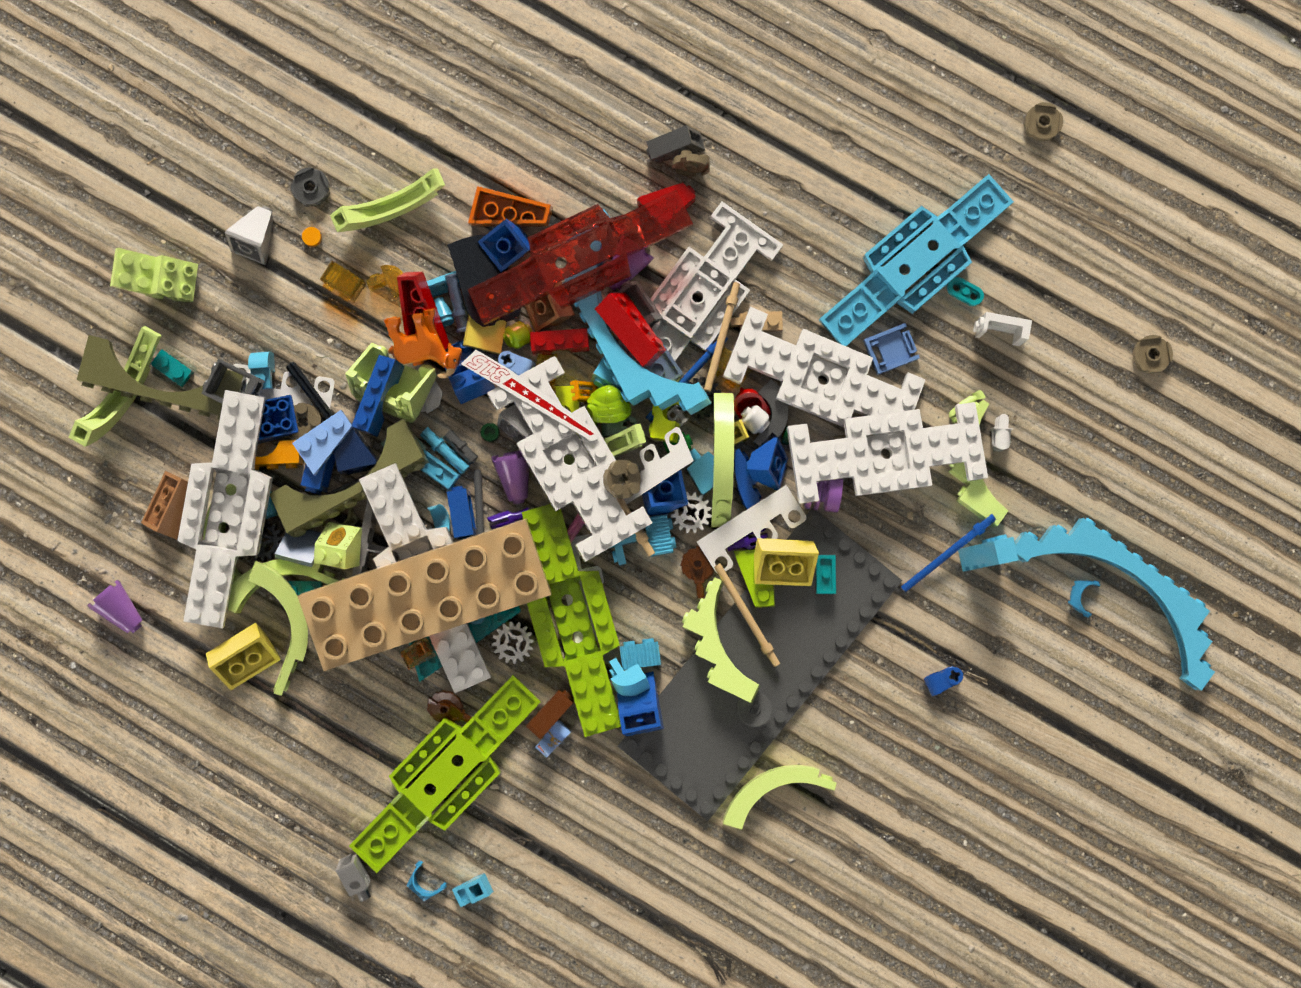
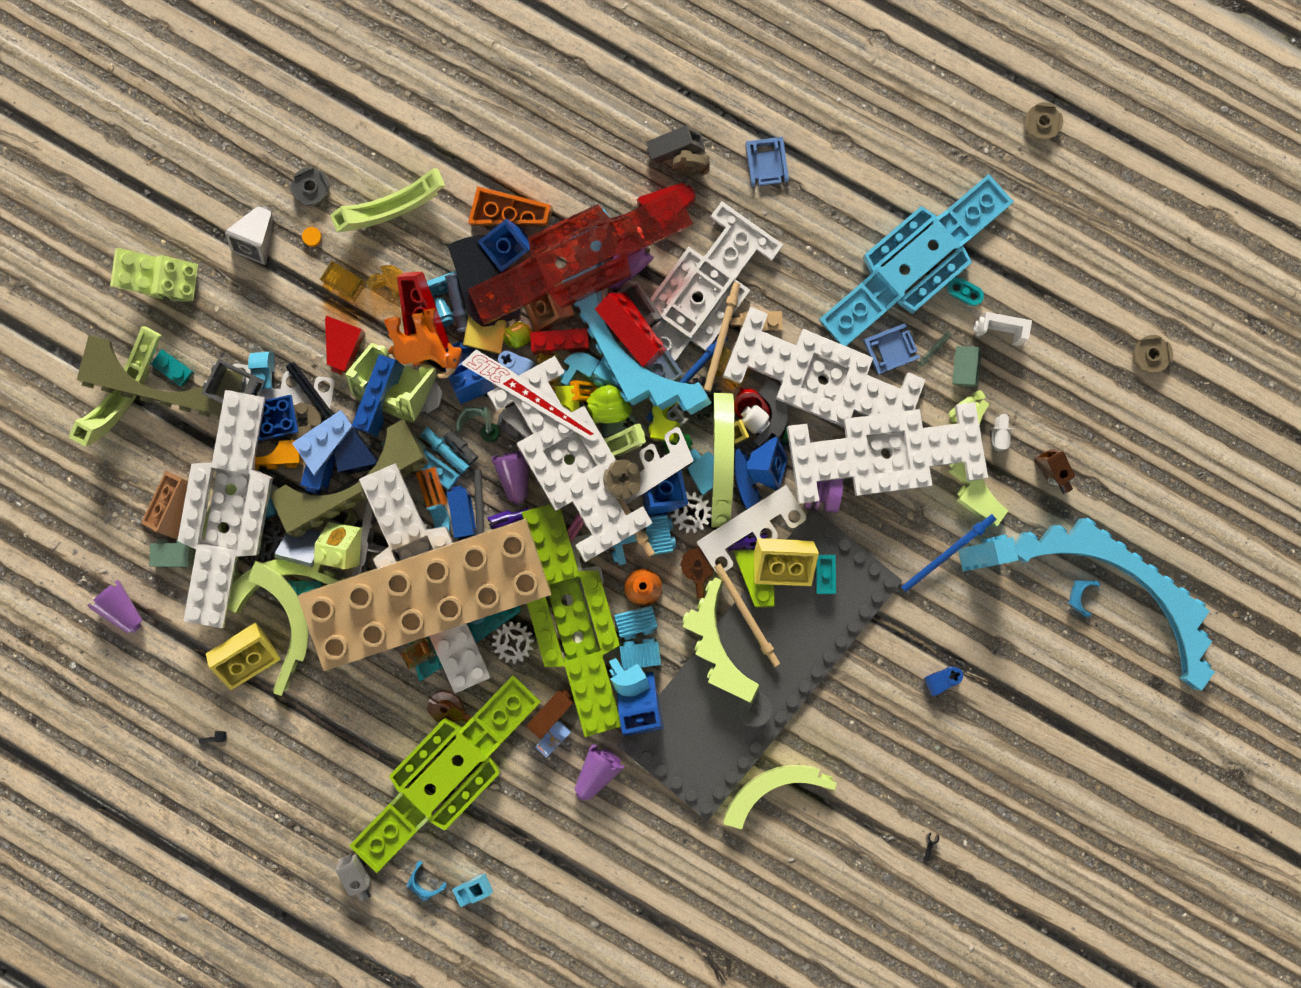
none -> sand green brick [149,540,194,567]
none -> black hand [198,731,226,744]
none -> red slope [325,315,365,375]
none -> orange tile [416,467,447,508]
none -> sand green helmet [456,407,493,433]
none -> medium azure brick [560,353,600,386]
none -> medium lavender cone [574,744,624,801]
none -> medium azure brick [614,605,658,640]
none -> orange cone [624,568,662,607]
none -> medium blue container [745,137,789,187]
none -> sand green piece [915,329,954,370]
none -> black hand [924,832,940,860]
none -> sand green brick [952,346,982,388]
none -> reddish brown torso [1034,449,1075,494]

